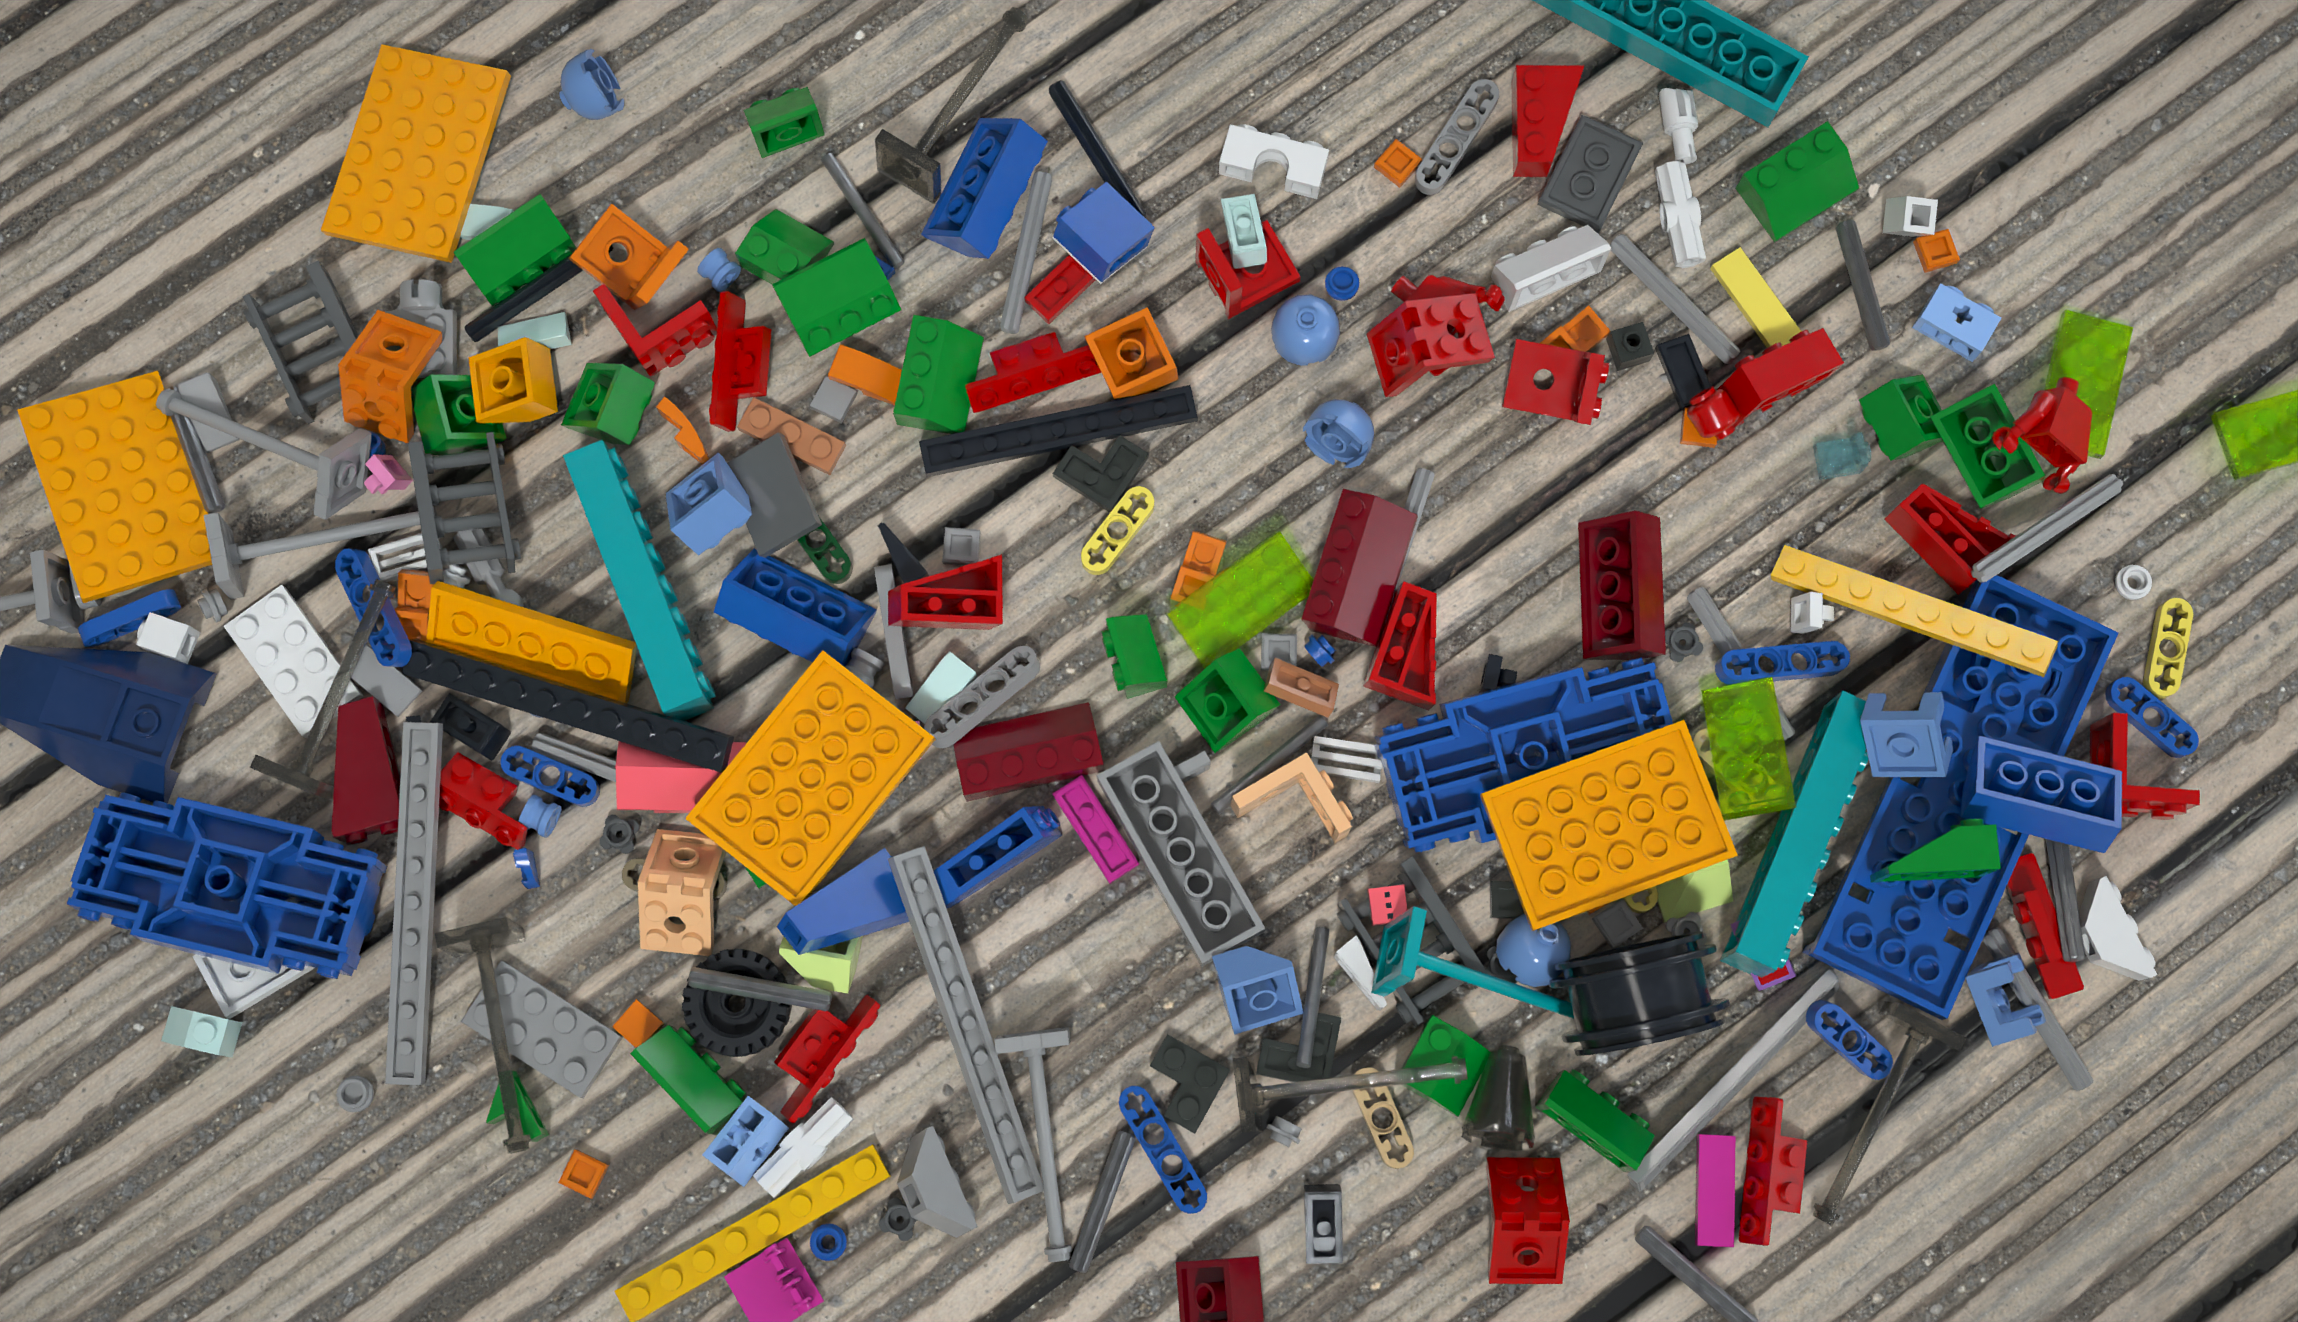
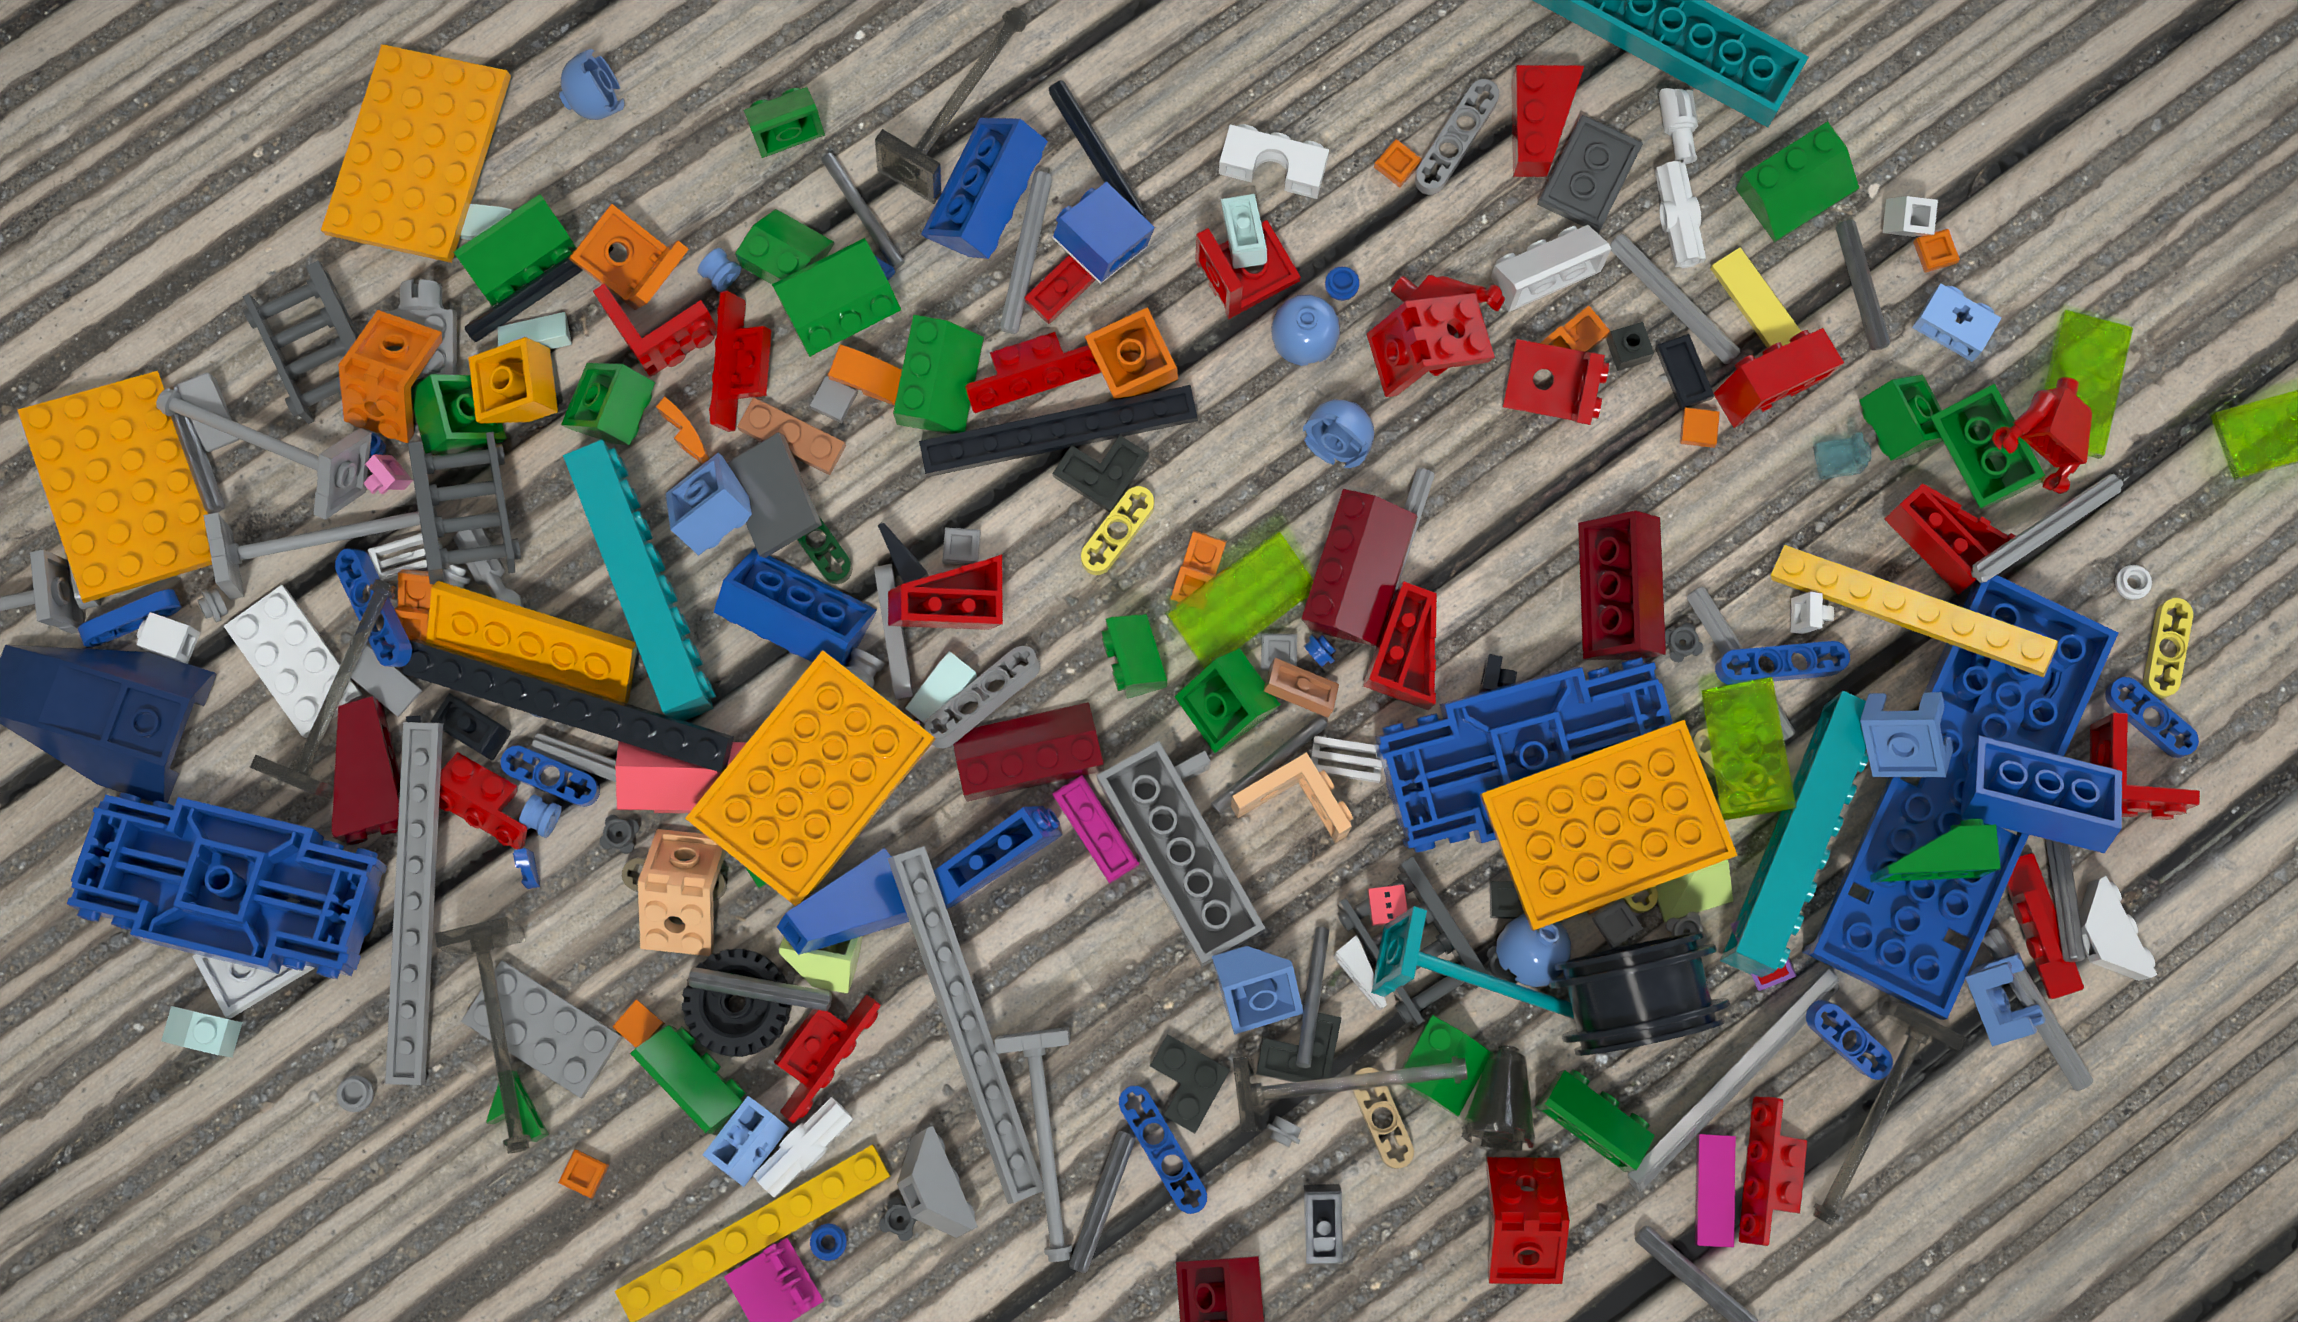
red head [1687,386,1740,441] -> none

